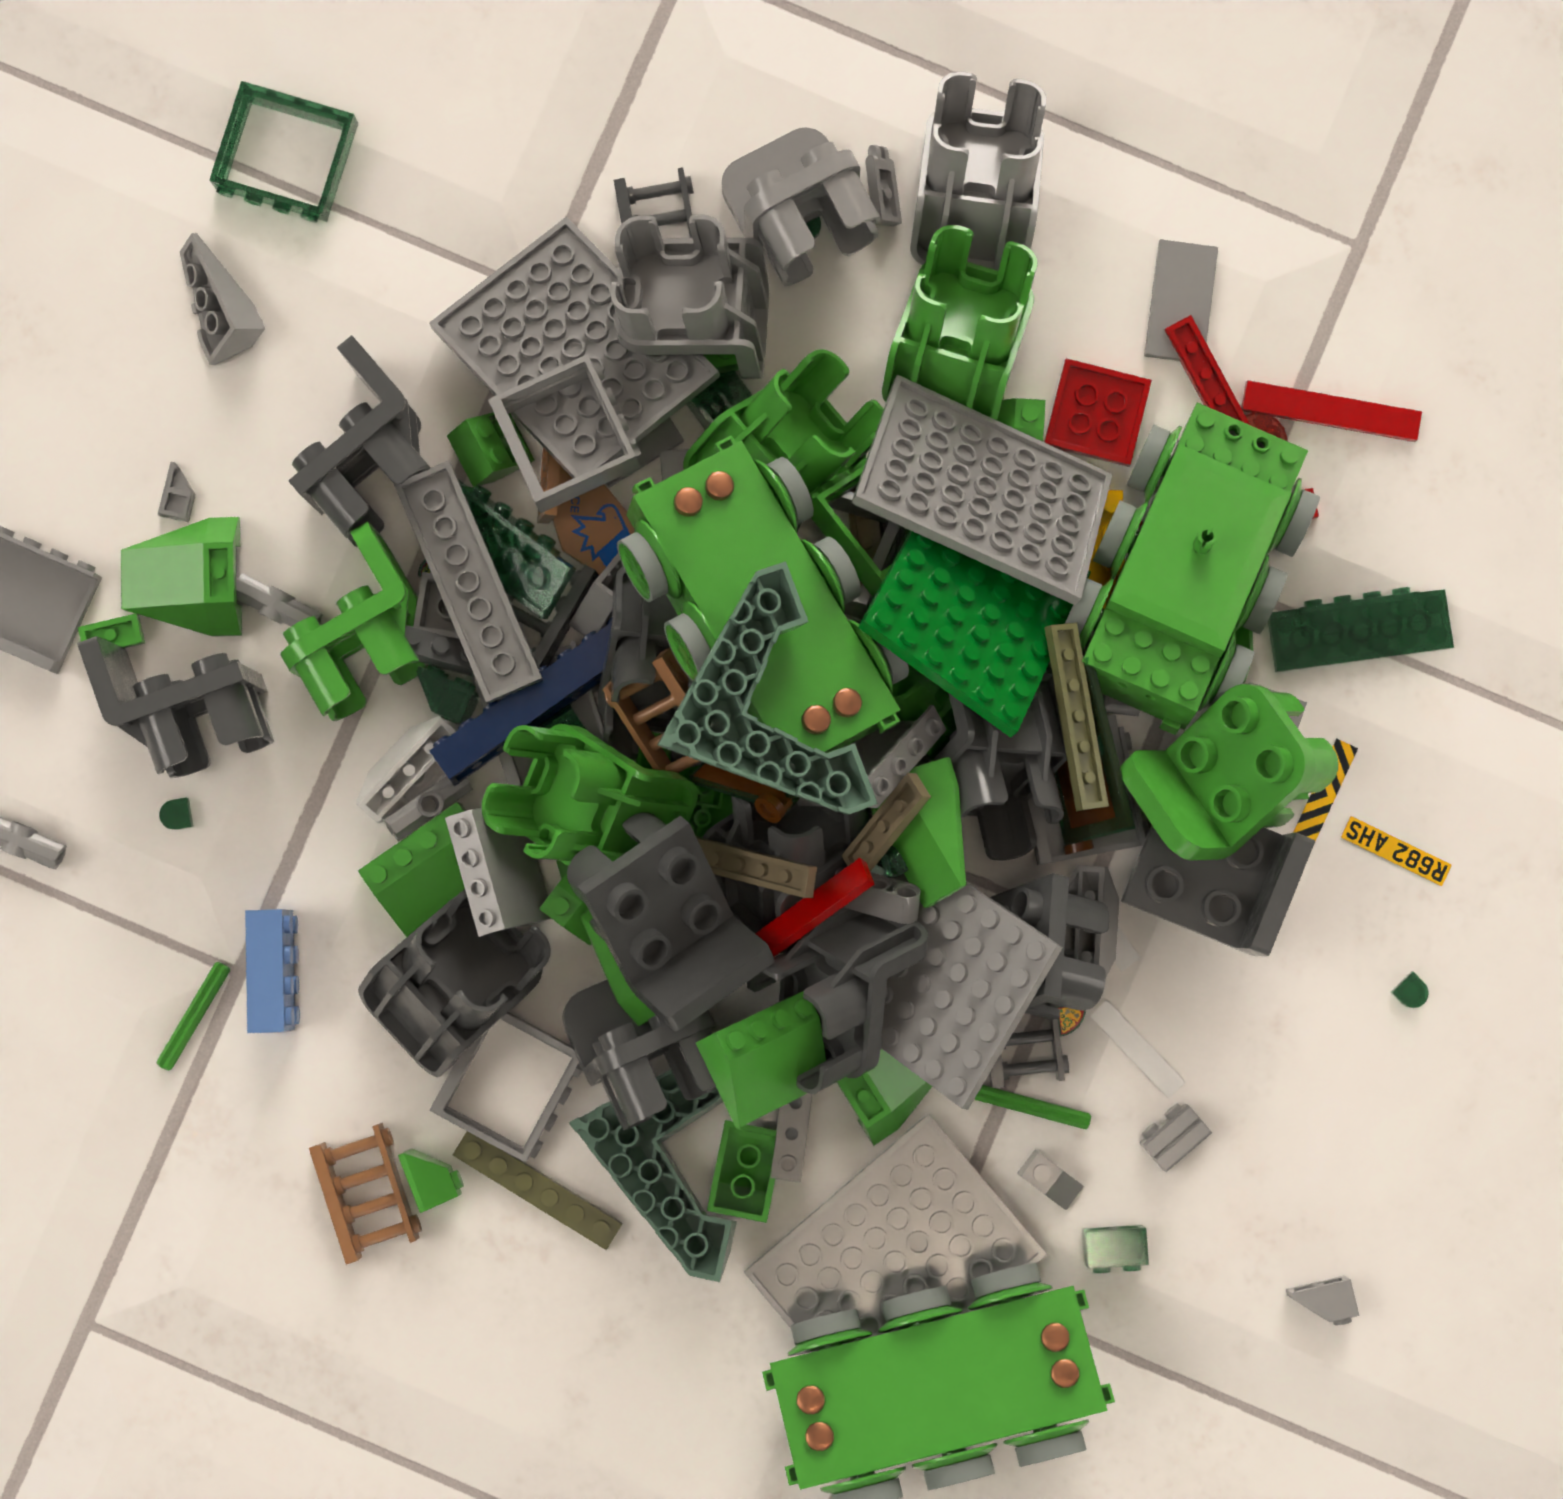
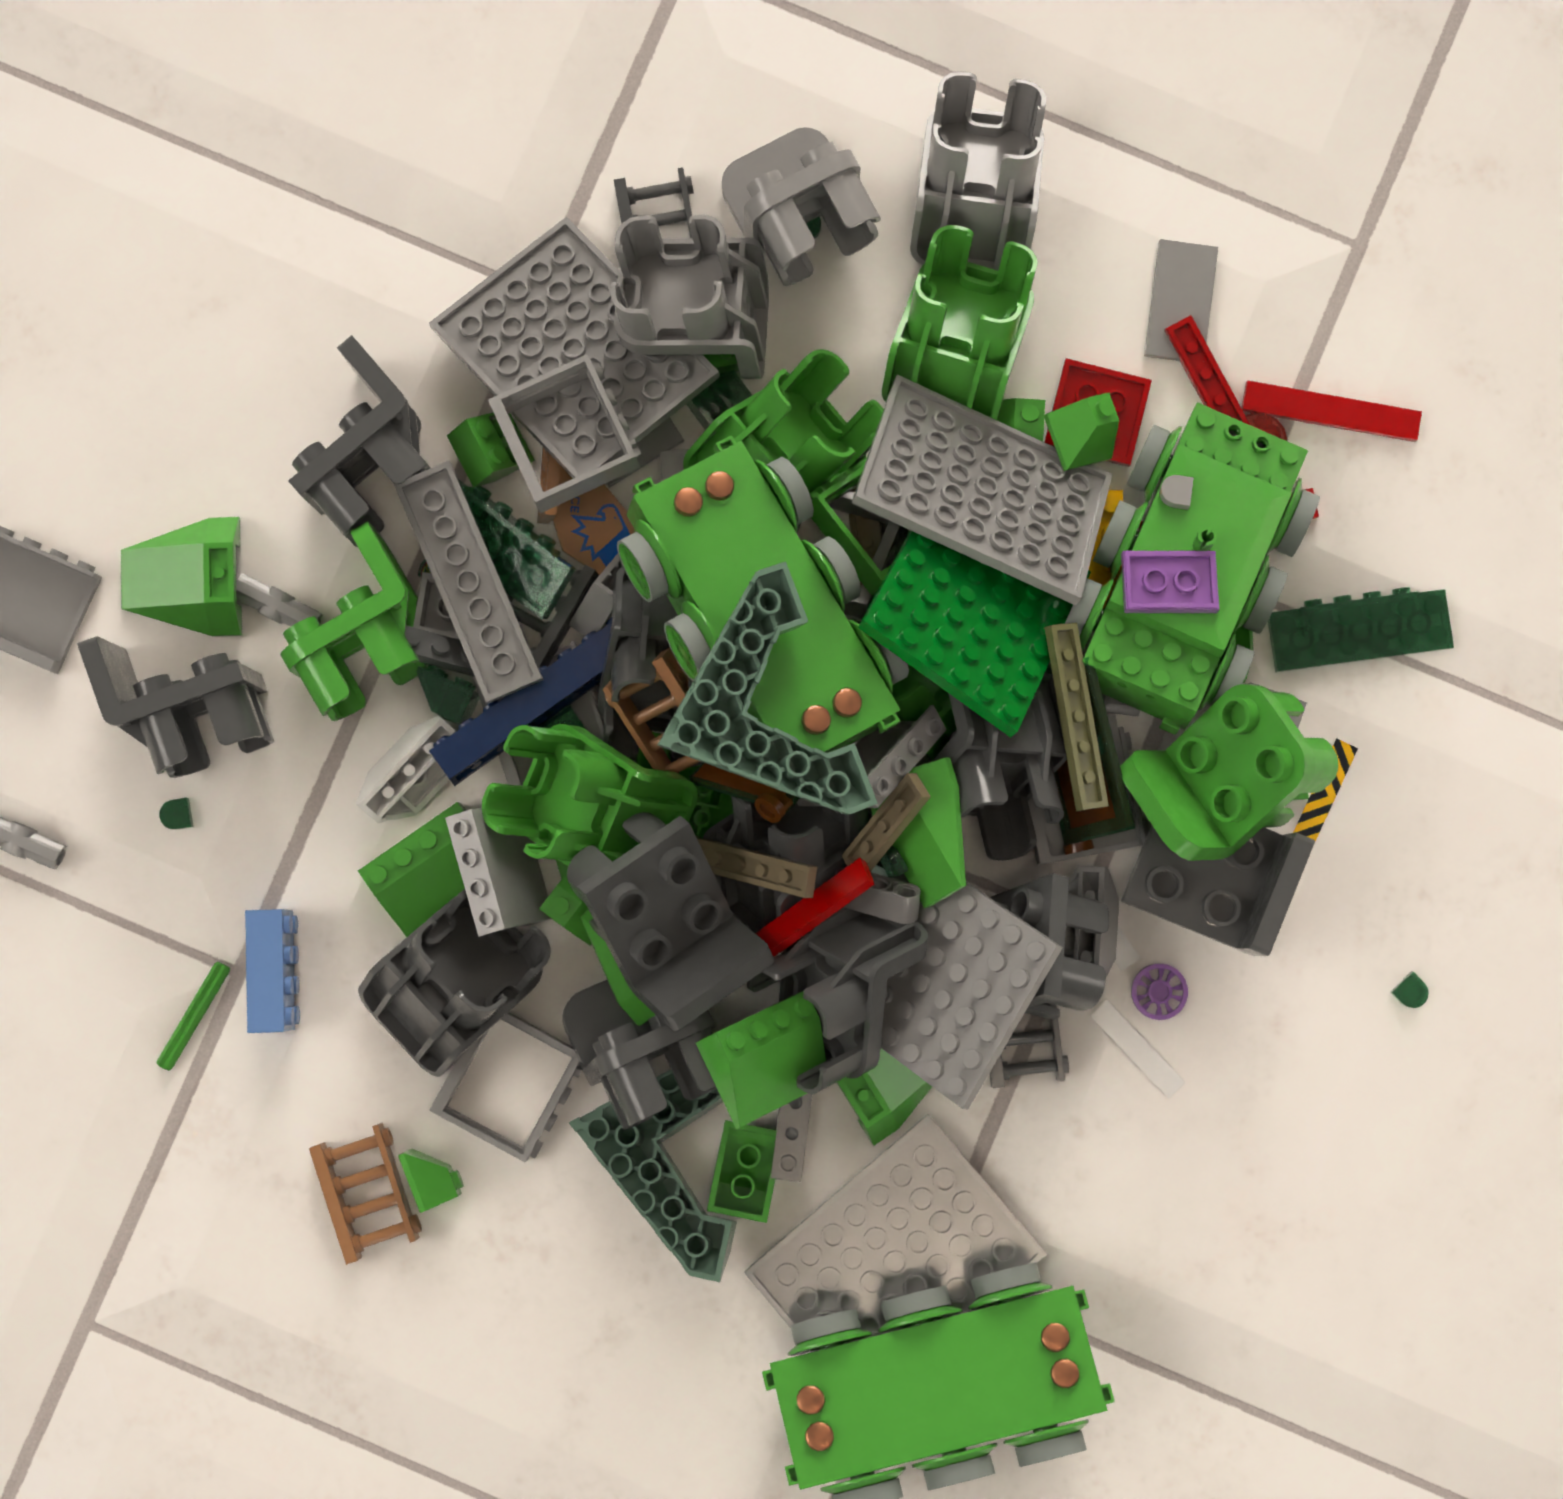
bright green plate [78,613,145,648] -> none
light grey tile [158,462,196,523] -> none
light grey wedge [180,233,265,365] -> none
clear green window [209,81,358,223] -> none
light grey piece [383,776,473,842] -> none
olive plate [452,1131,623,1250] -> none
light grey hinge [865,145,902,226] -> none
bright green axle [975,1085,1091,1129] -> none
light grey slope [1018,1149,1084,1210] -> none
tile [1057,1006,1086,1037] -> none
clear green brick [1082,1225,1149,1273] -> none
light grey brick [1139,1103,1212,1172] -> none
light grey slope [1286,1276,1359,1325] -> none
yellow sticker [1341,816,1452,886] -> none
none -> bright green slope [1043,393,1119,471]
none -> medium lavender tile [1121,551,1219,613]
none -> medium lavender wheel [1131,963,1188,1020]
none -> light grey tile [1159,475,1194,510]

